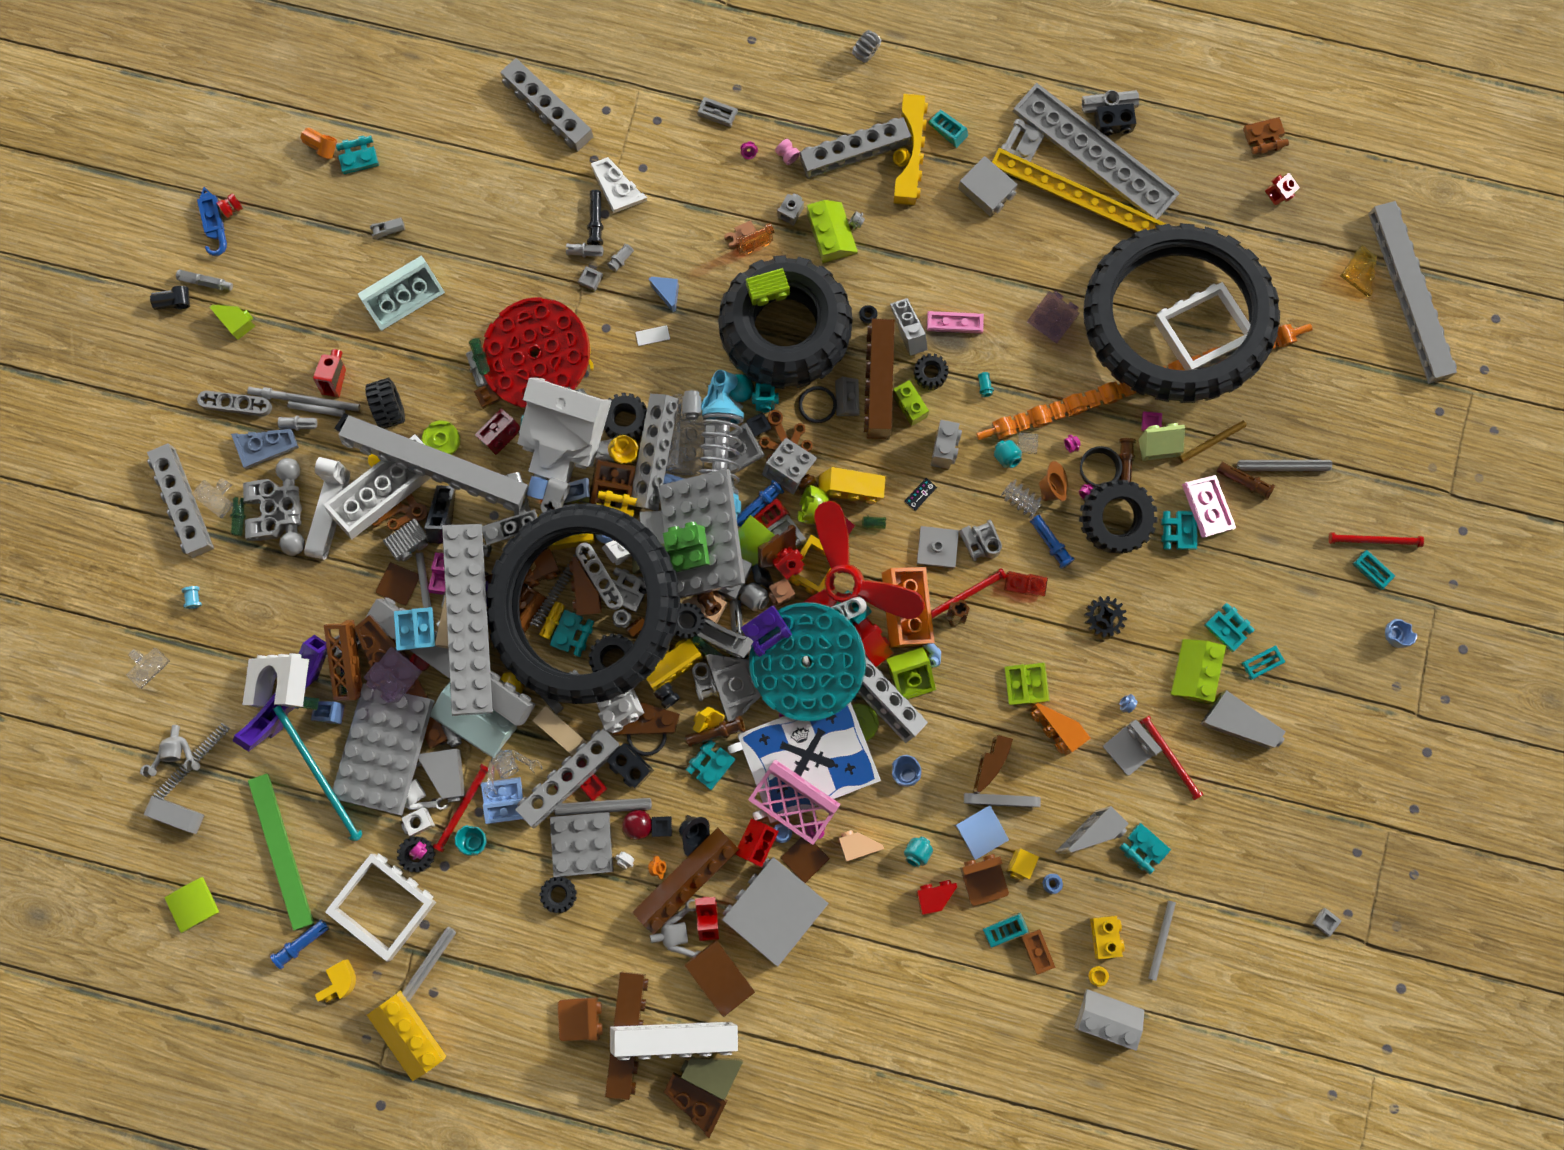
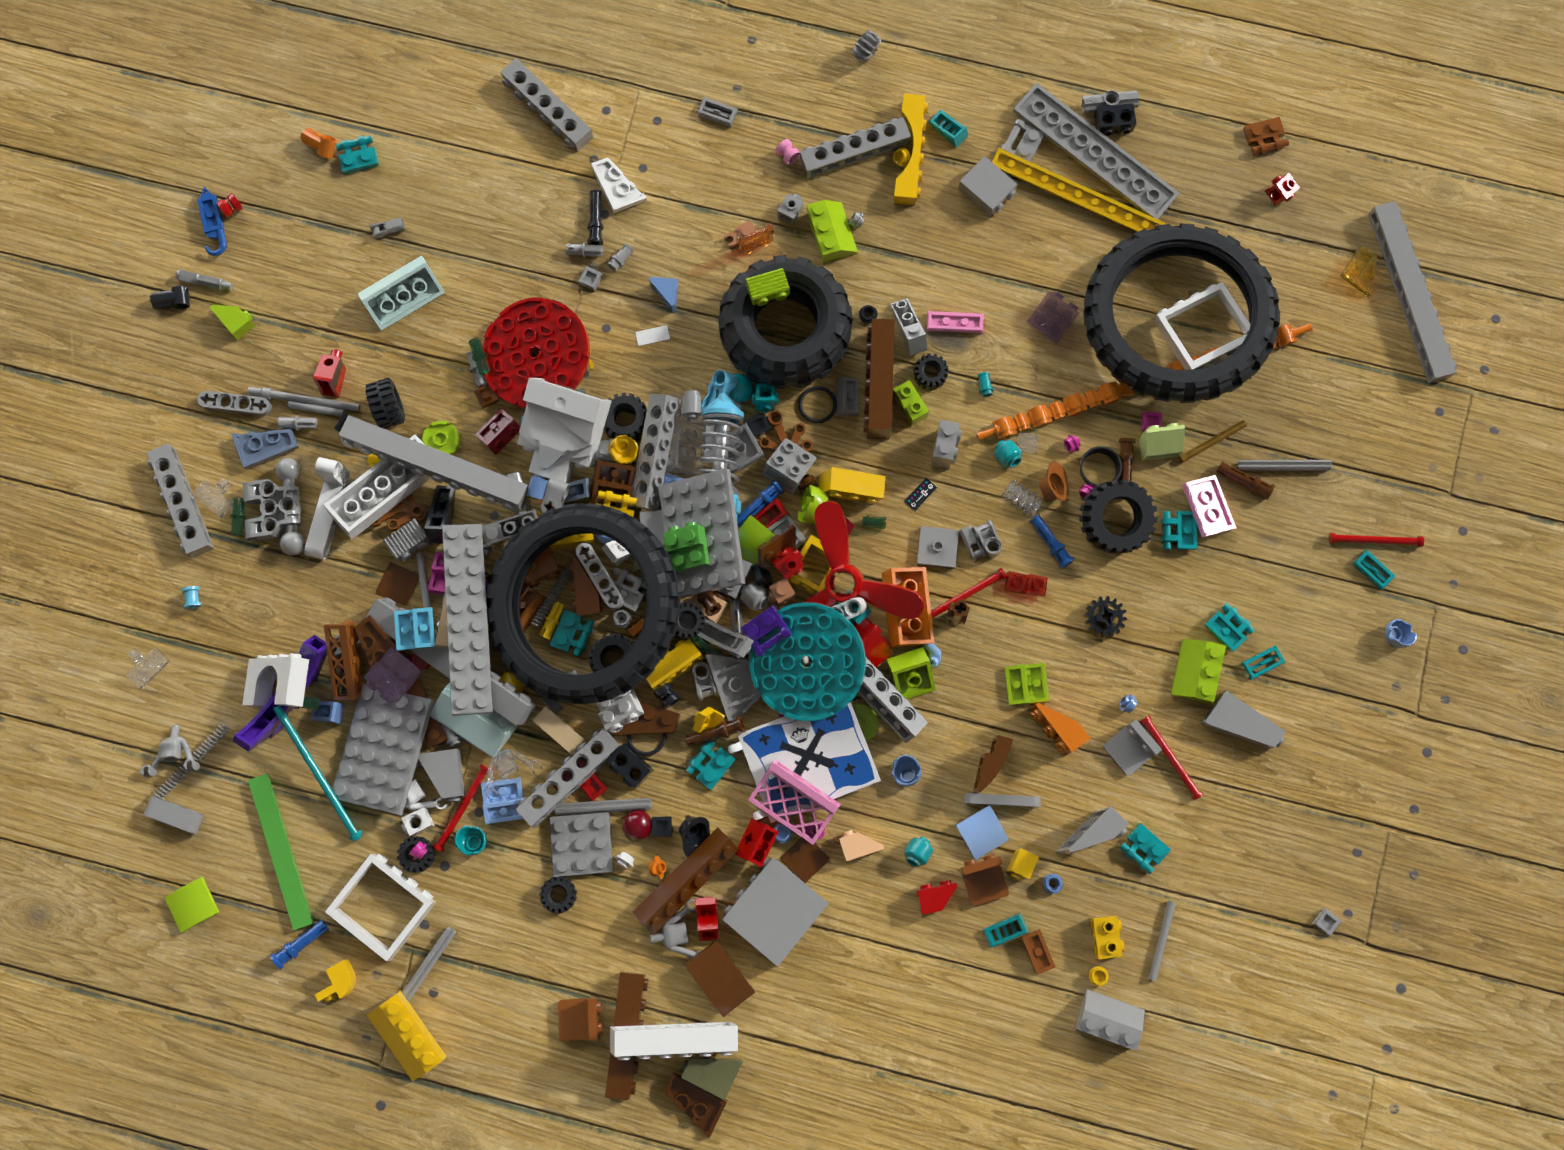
dark pink plate [740,141,758,159] -> none

